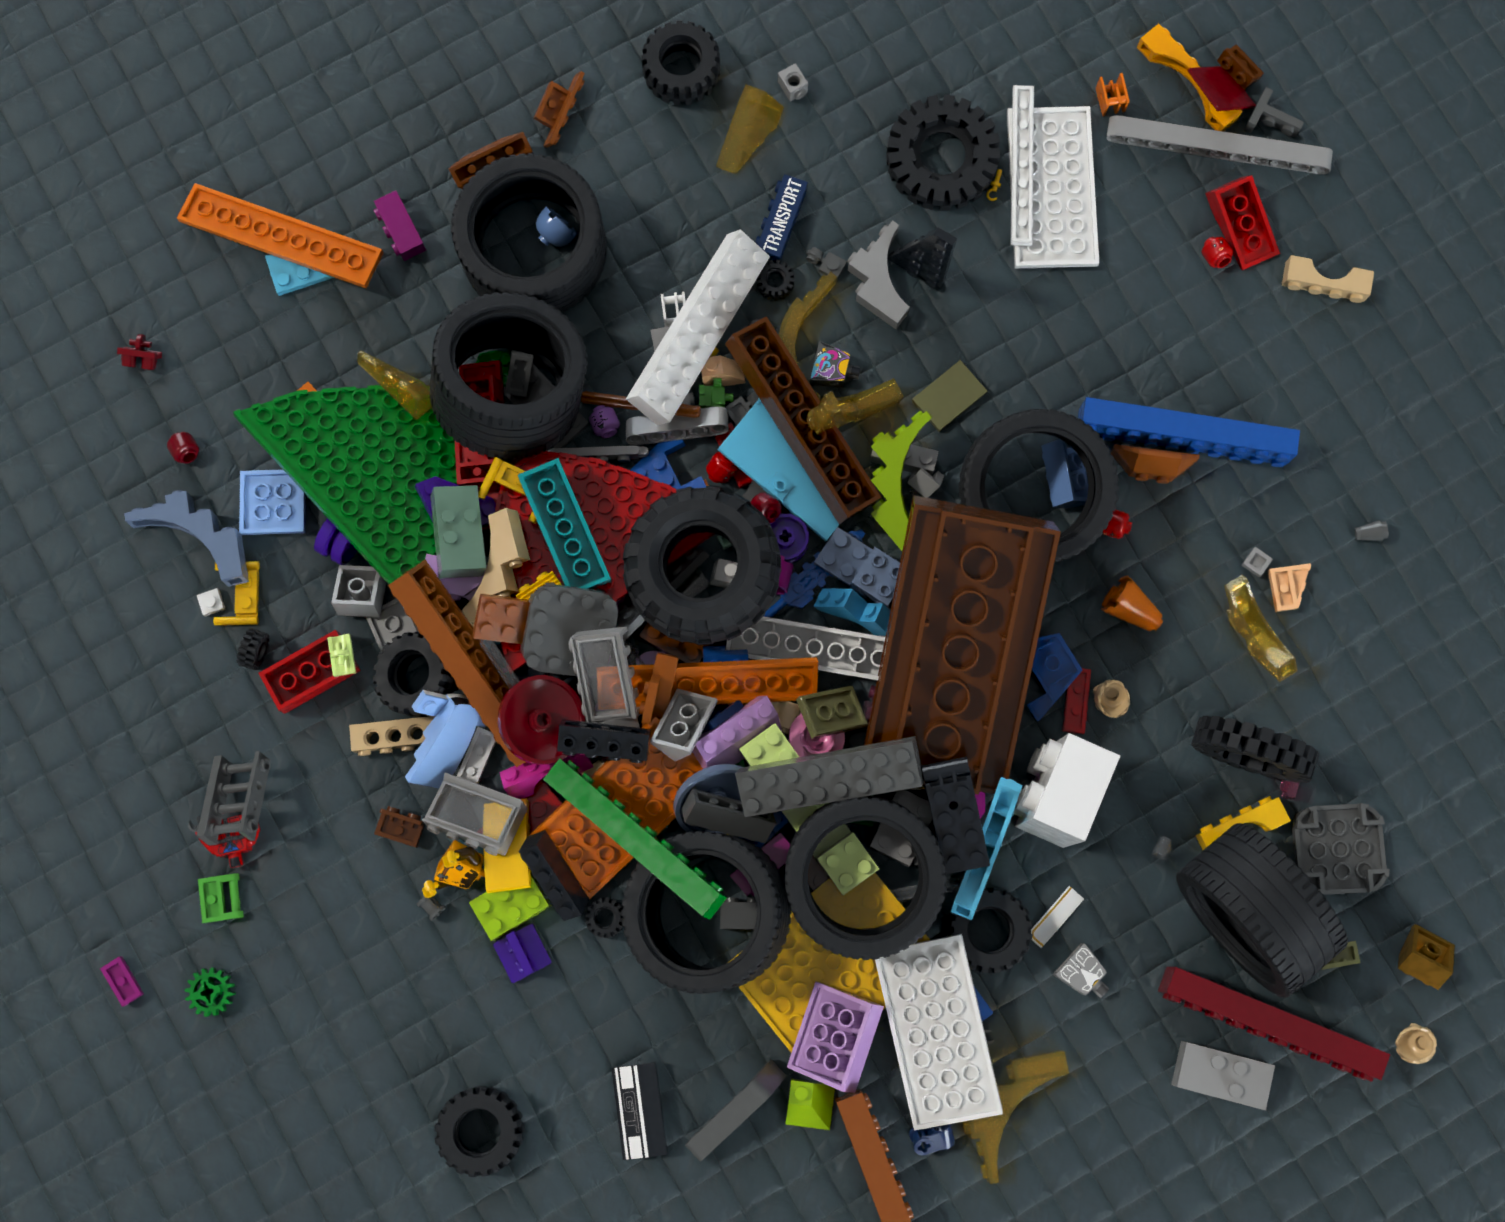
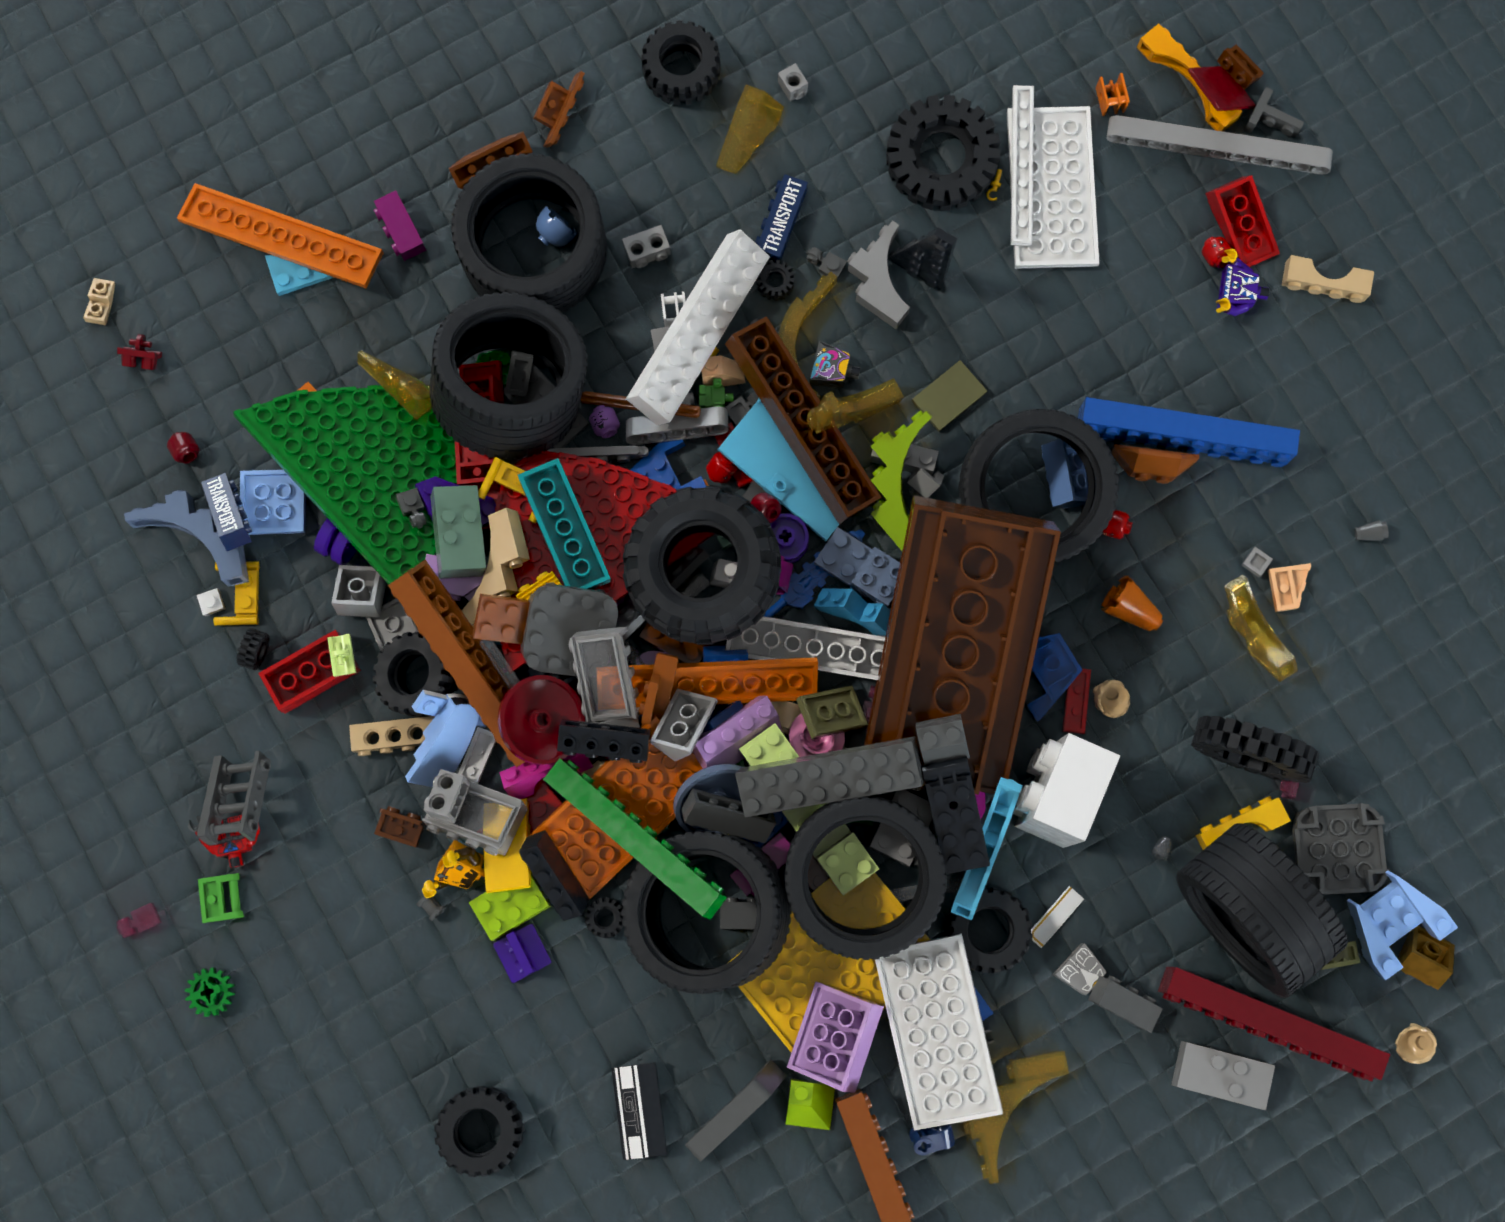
magenta plate [100,956,144,1007] -> none
none -> tan slope [83,278,115,325]
none -> clear pink plate [116,903,162,938]
none -> brick [201,473,252,551]
none -> dark grey plate [396,488,426,529]
none -> light grey brick [424,769,471,824]
none -> light grey brick [622,225,671,268]
none -> dark grey slope [916,713,970,765]
none -> dark grey brick [1088,975,1163,1033]
none -> torso [1216,249,1269,316]
none -> light blue wedge [1347,871,1458,981]

